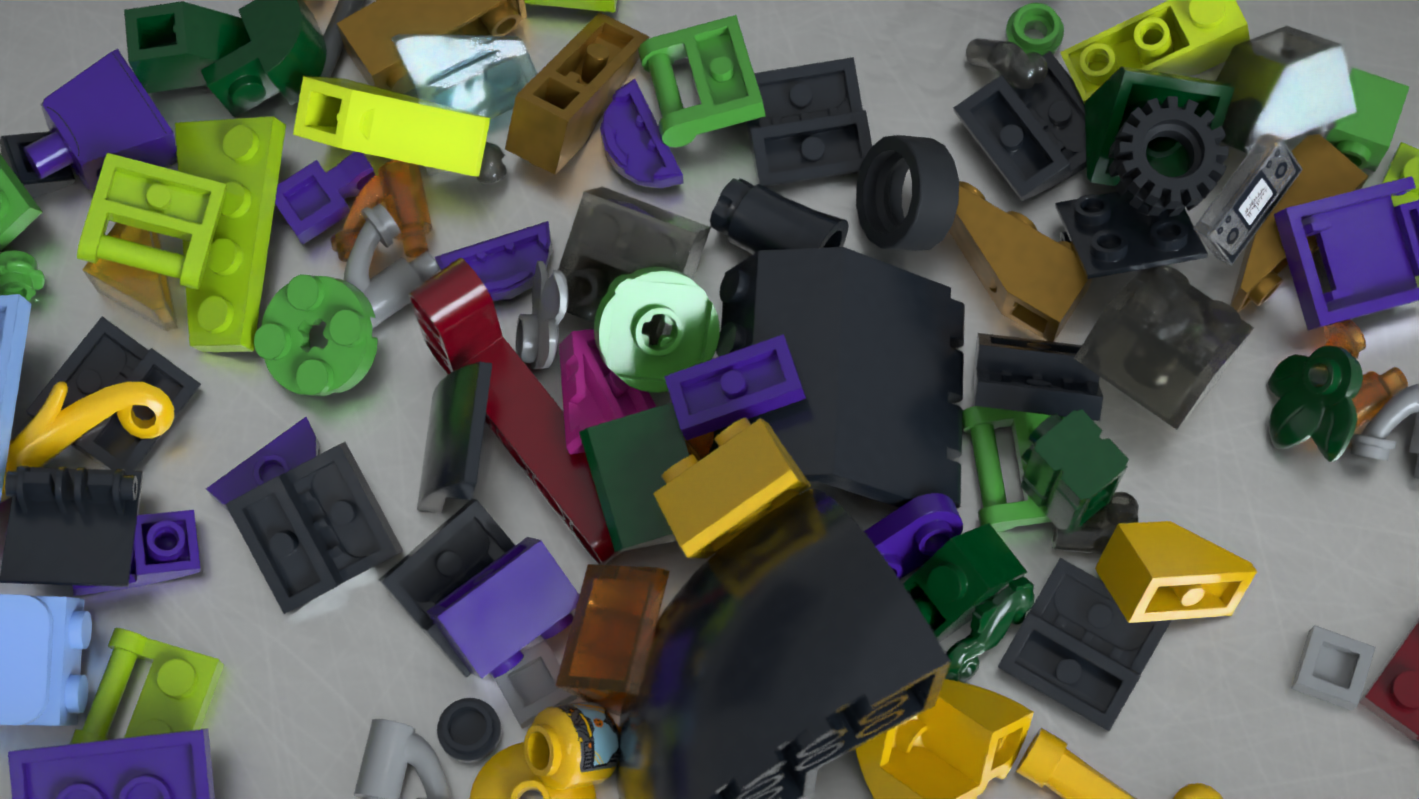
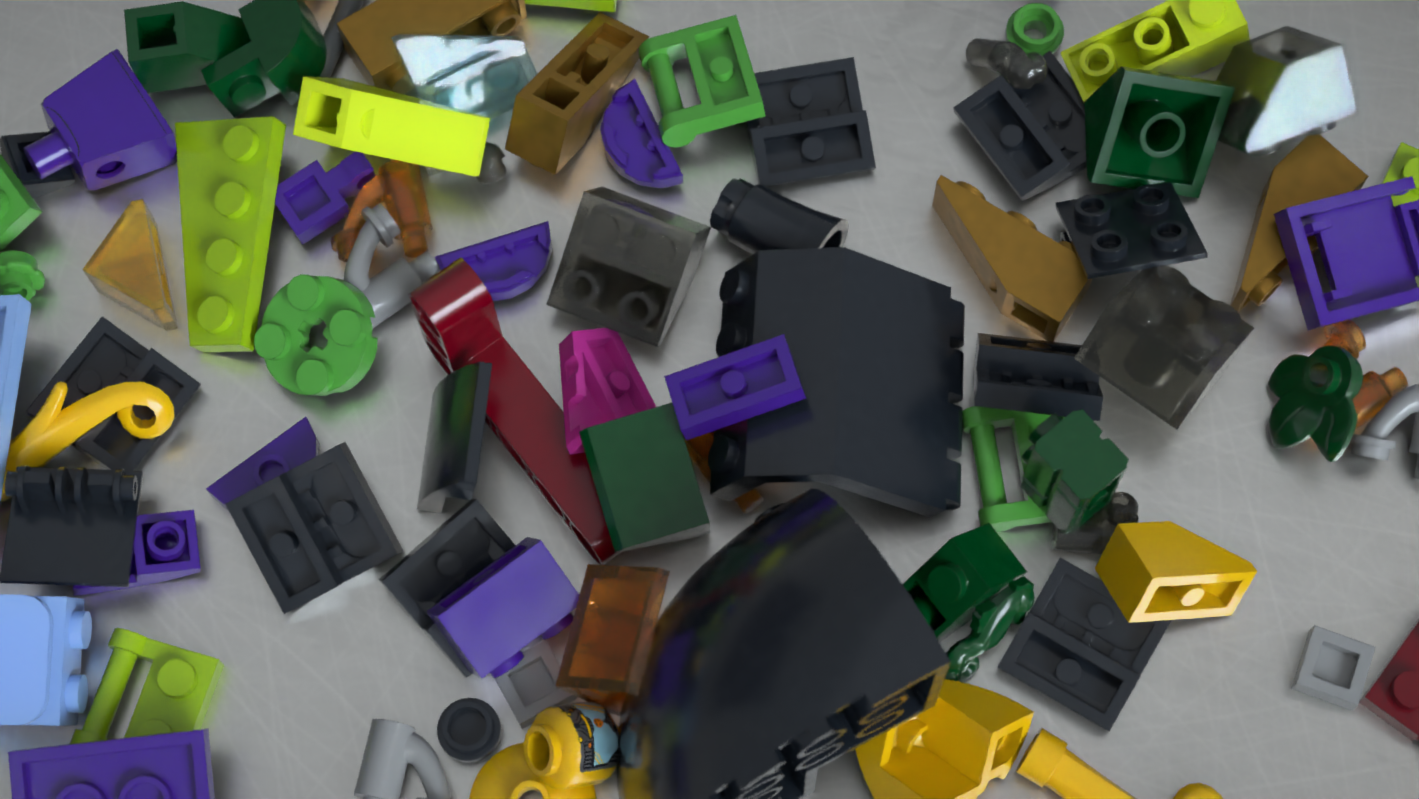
lime plate [77,153,227,290] -> none
light grey plate [515,261,568,369] -> none
bright green plate [594,267,720,393] -> none
yellow slope [653,417,811,559] -> none
black tyre [856,135,959,251] -> none
dark purple plate [864,493,963,580] -> none
black tyre [1108,96,1229,216] -> none
clear tile [1194,131,1303,266] -> none
bright green brick [1324,67,1410,172] -> none

